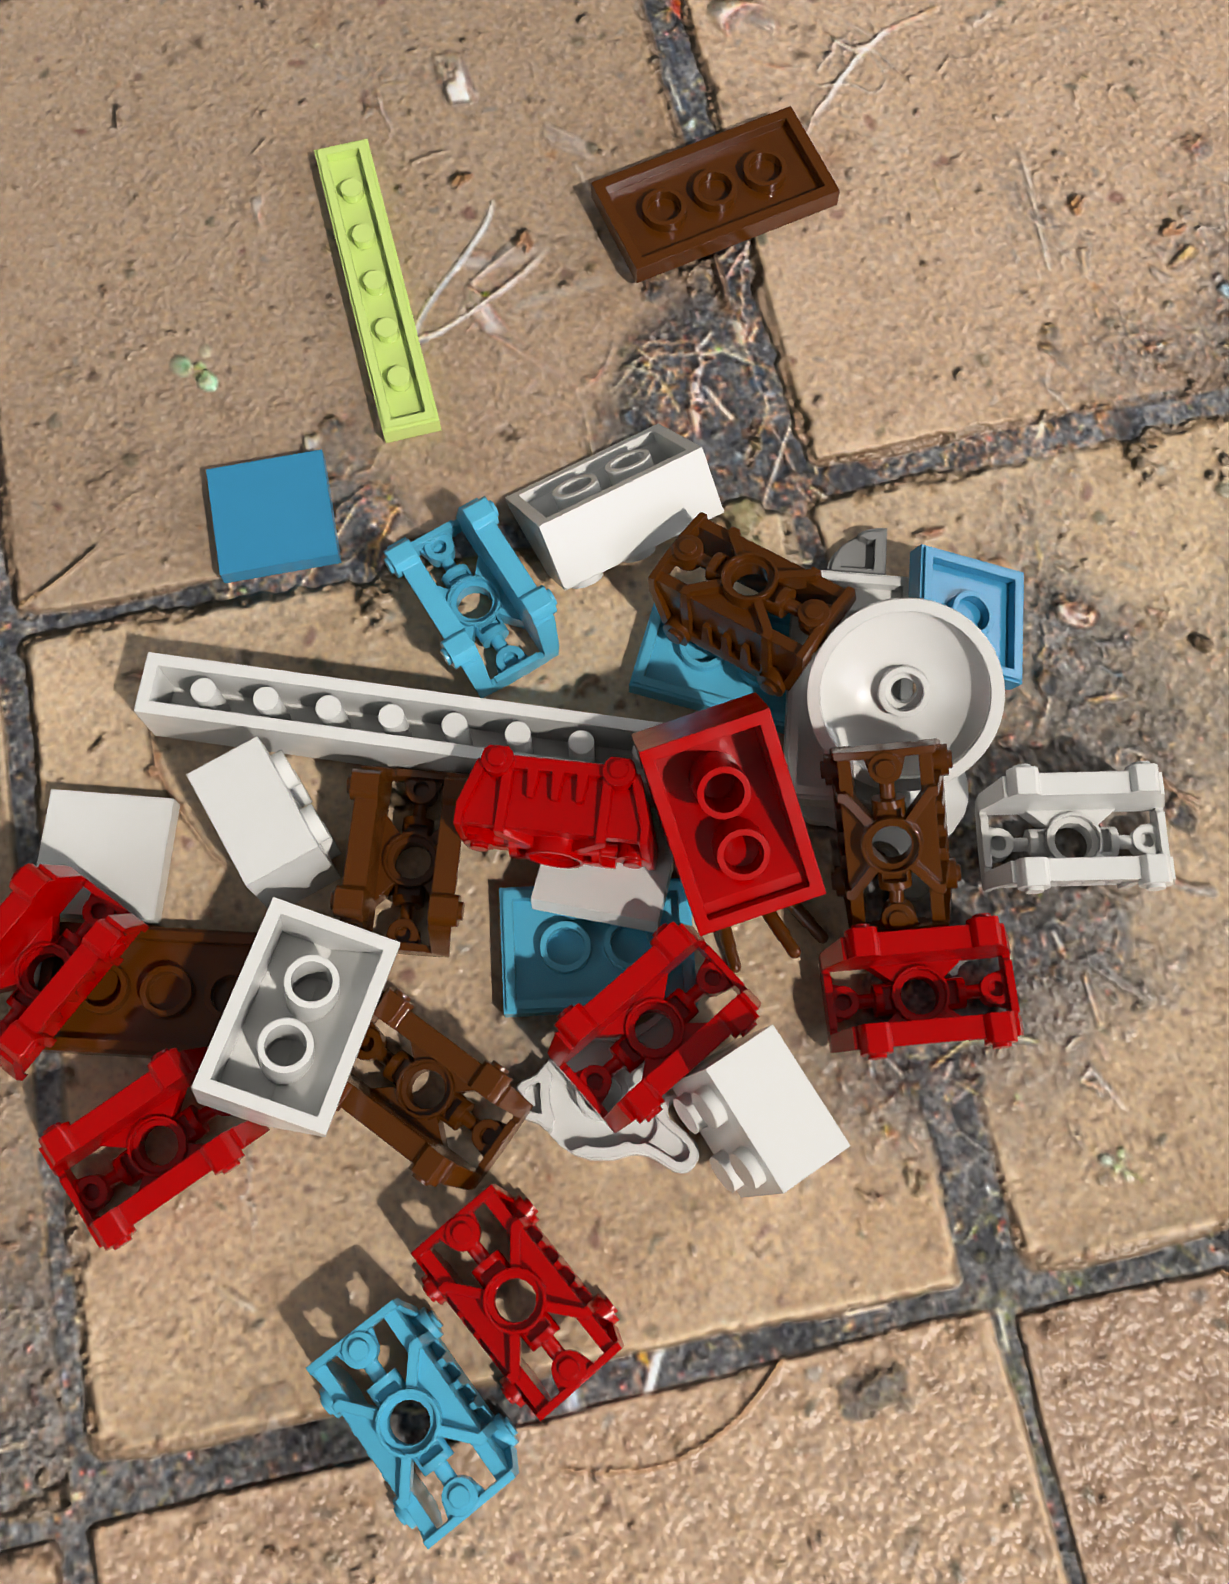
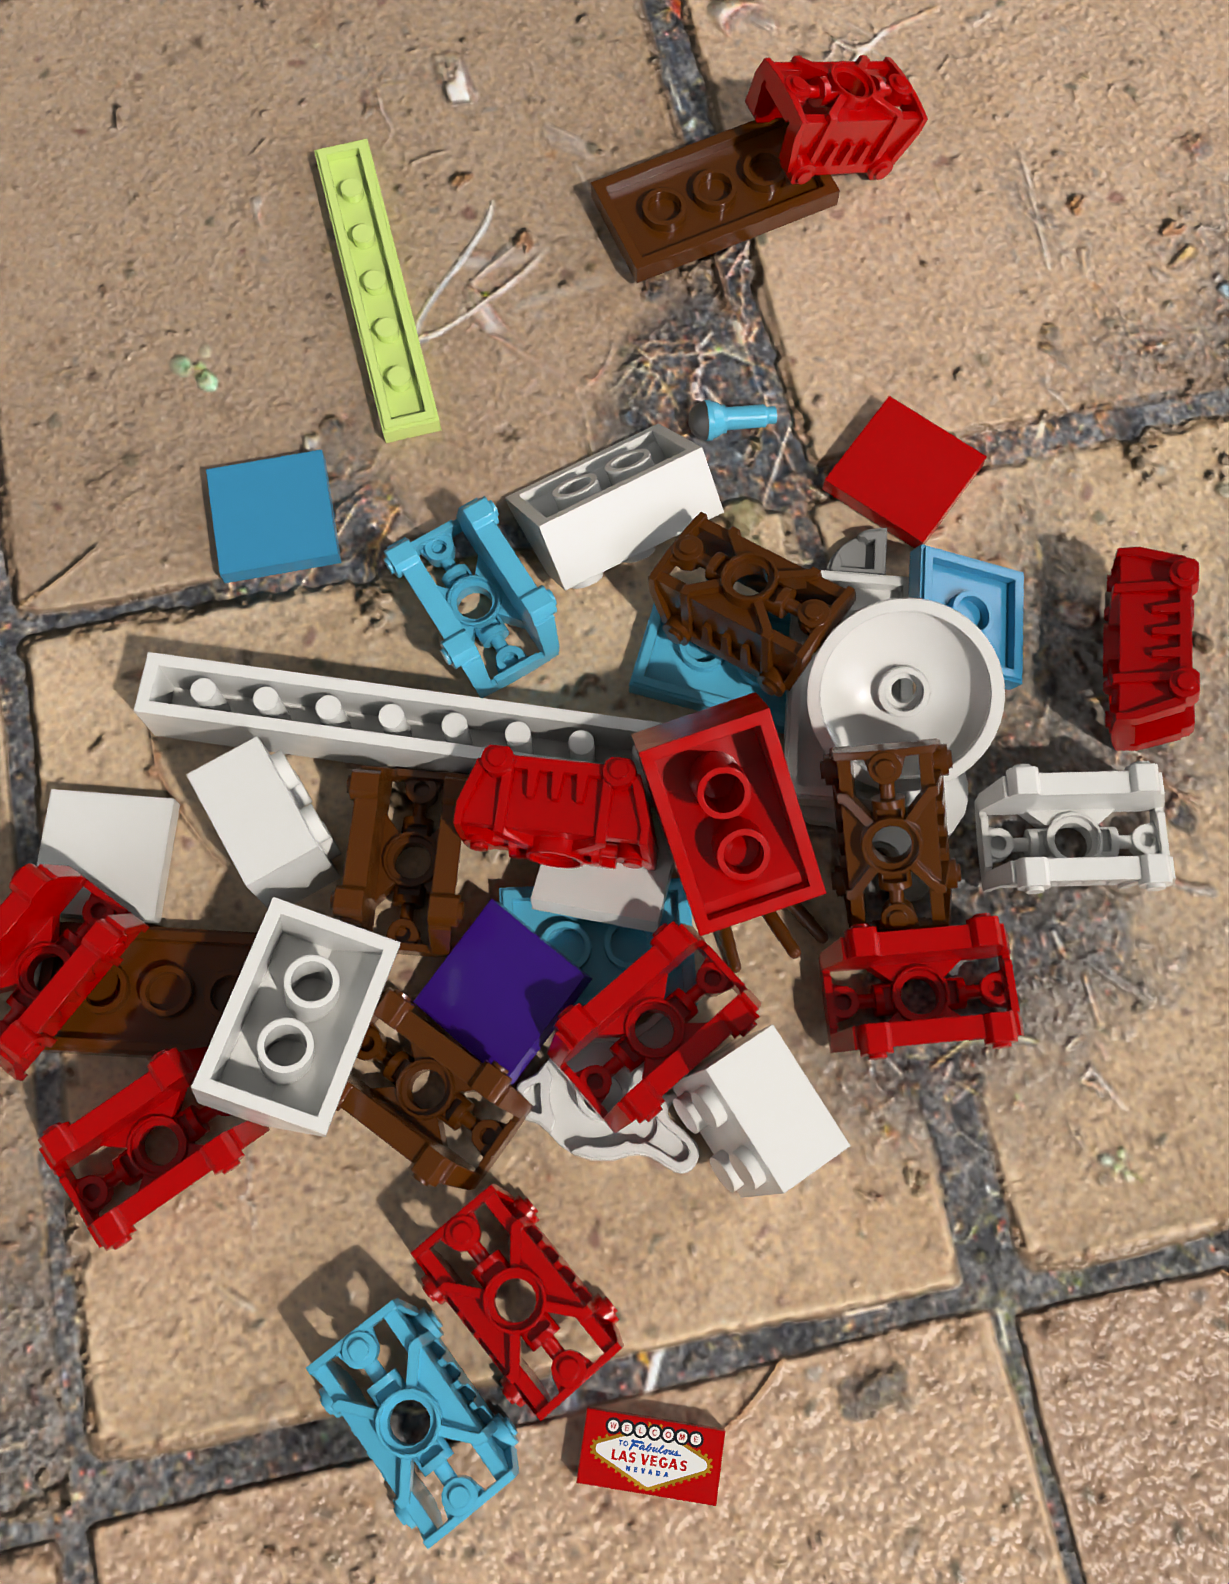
none -> dark purple tile [413,899,593,1084]
none -> tile [576,1406,726,1506]
none -> medium azure piece [688,399,777,441]
none -> red piece [745,55,928,185]
none -> red tile [822,396,987,549]
none -> red piece [1103,547,1200,751]

